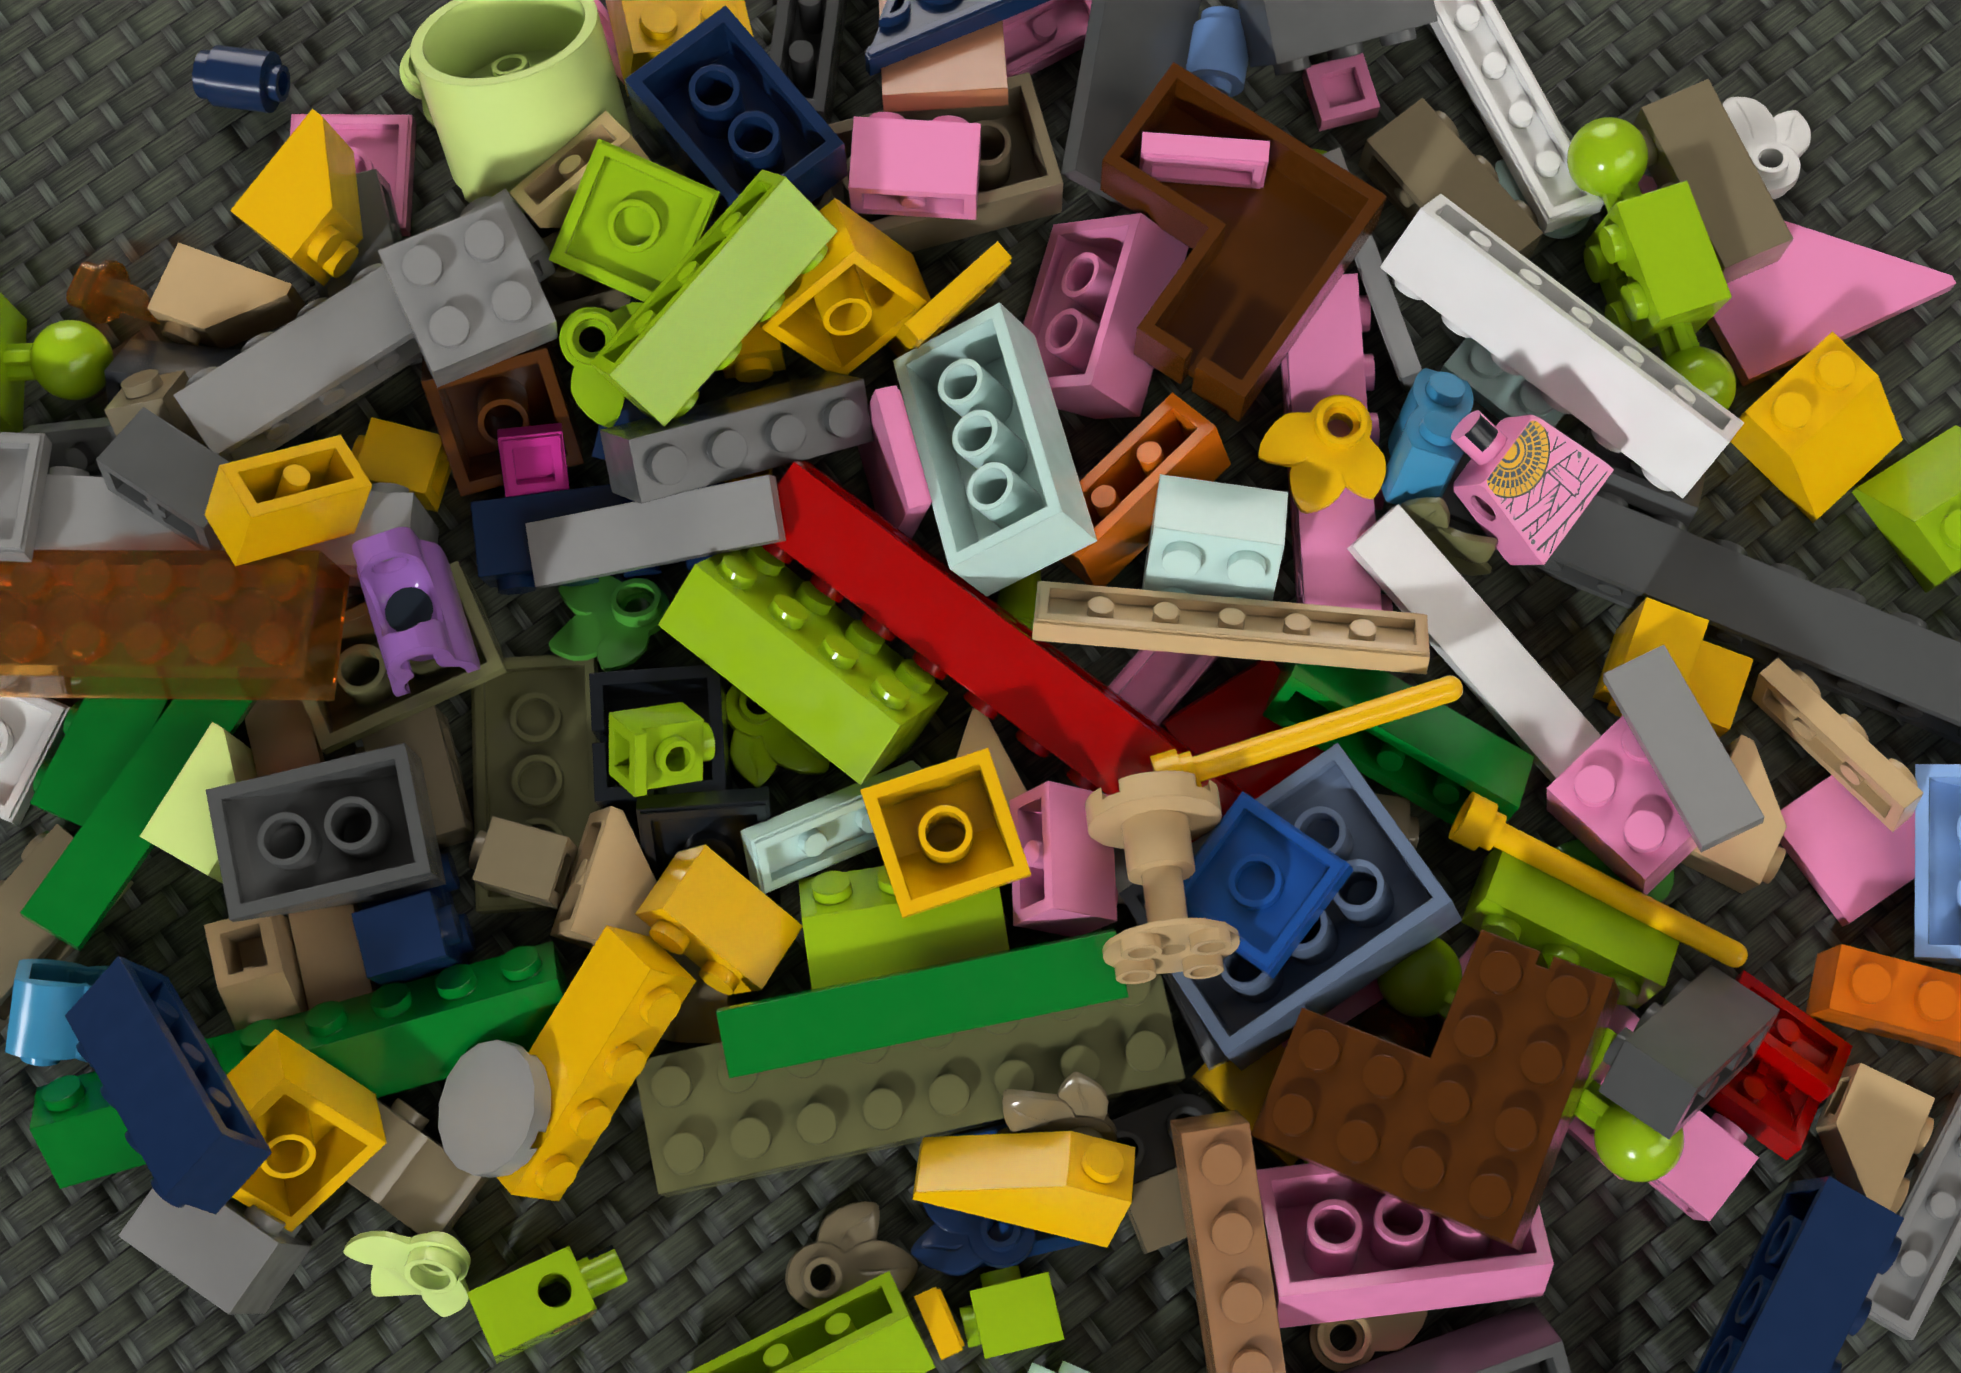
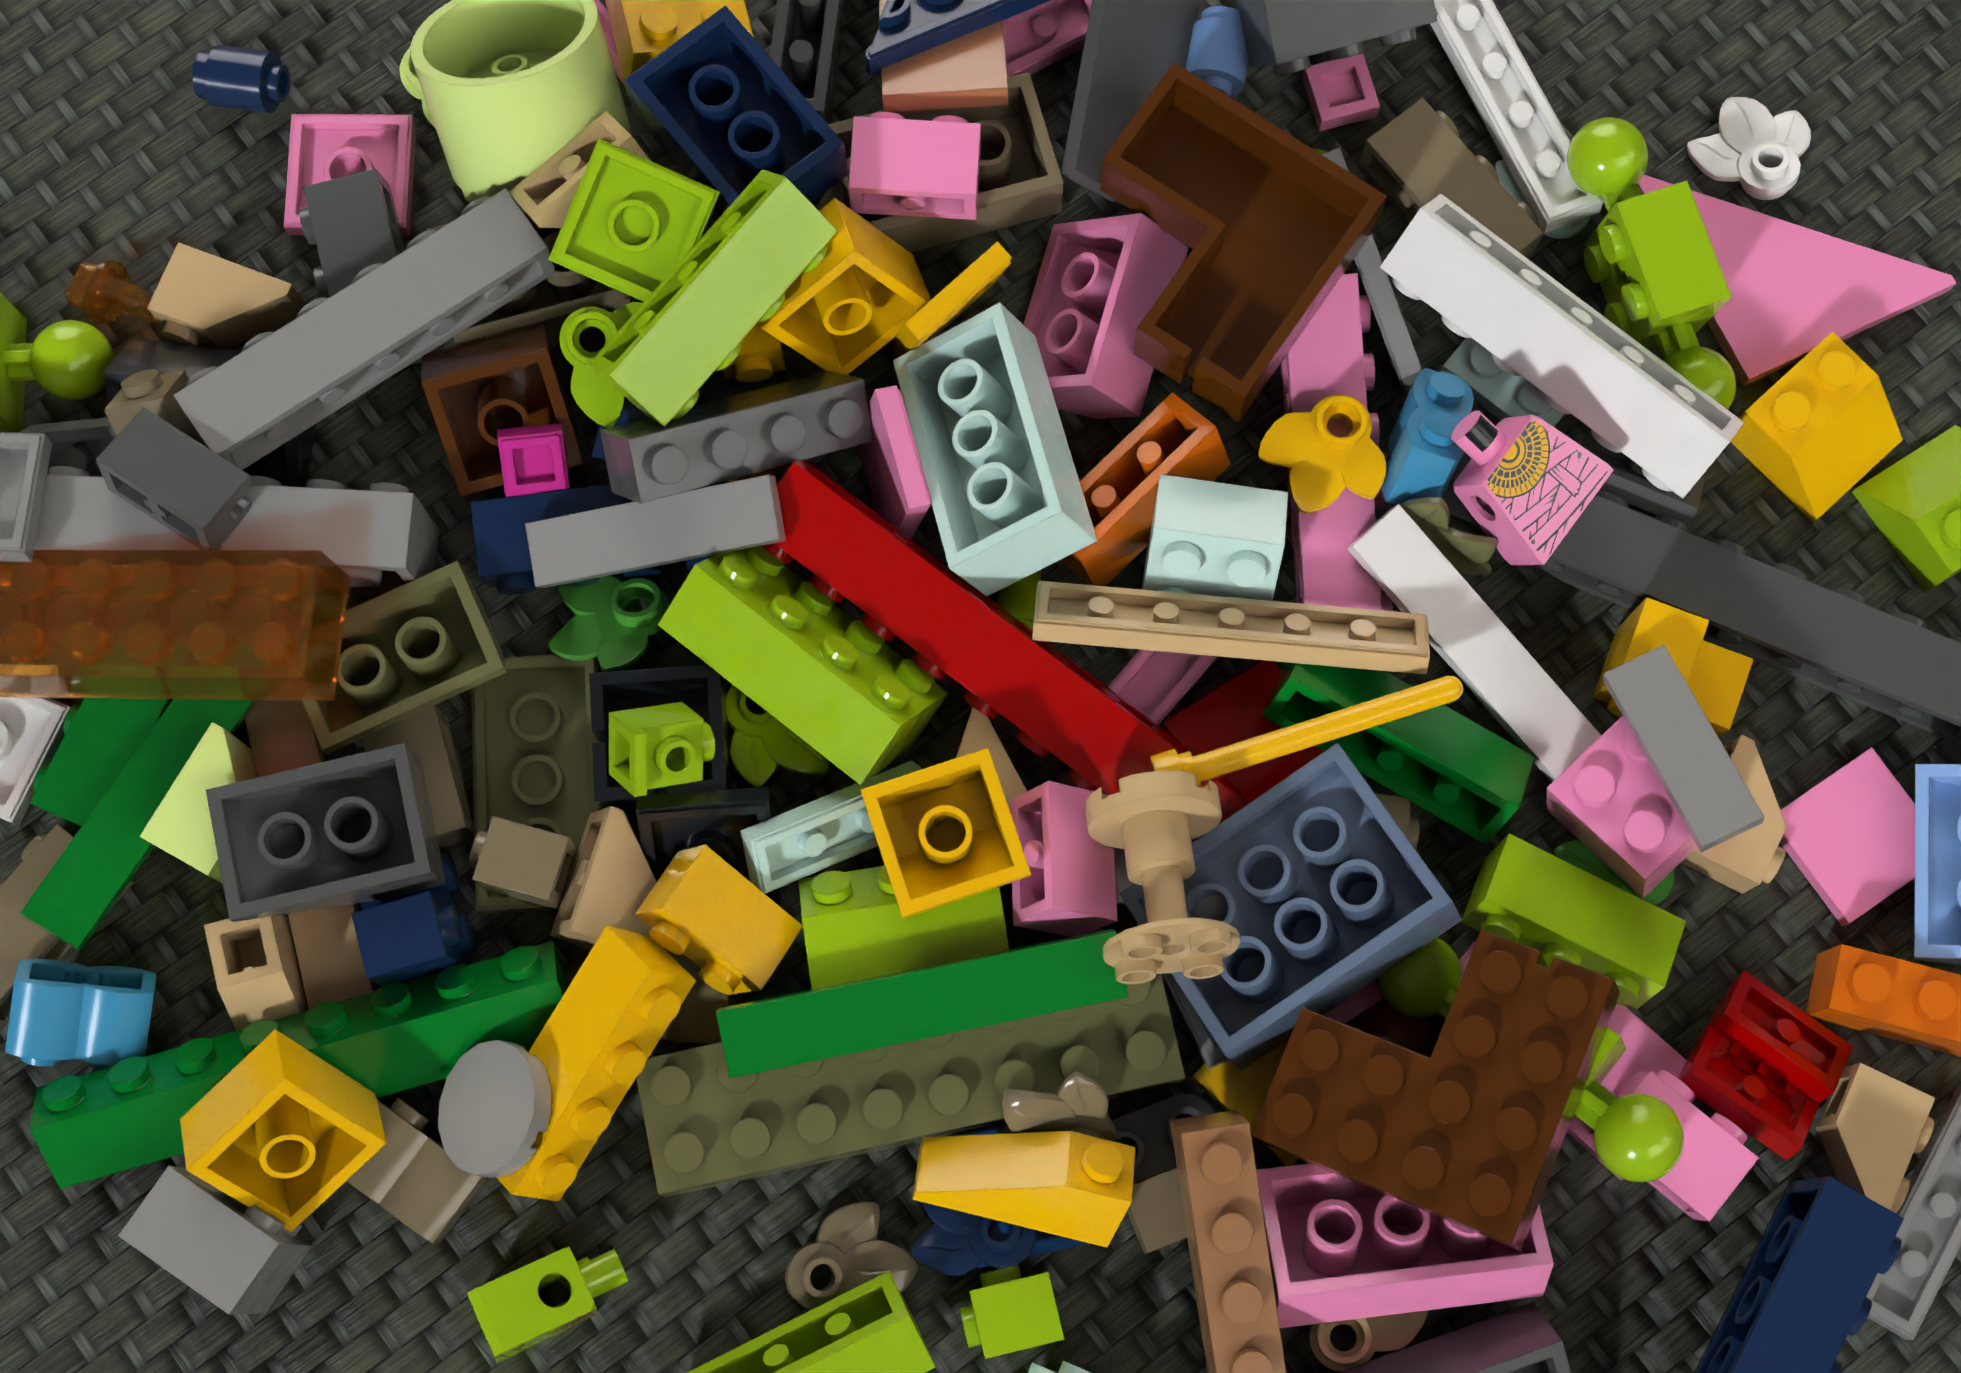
dark blue brick [65,956,272,1215] -> none
yellow brick [204,435,372,566] -> none
yellow slope [230,109,363,286] -> none
yellowish green plate [343,1231,471,1317] -> none
yellow brick [351,417,451,512] -> none
medium lavender piece [352,527,481,697] -> none
light grey brick [378,201,558,388] -> none
yellow tile [914,1286,965,1360] -> none
bright pink tile [1139,132,1270,189] -> none
blue tile [1183,791,1354,979] -> none
yellow piece [1449,792,1748,968] -> none
dark grey brick [1598,965,1780,1139] -> none
dark tan brick [1633,79,1793,283] -> none
tan plate [1751,658,1924,832] -> none

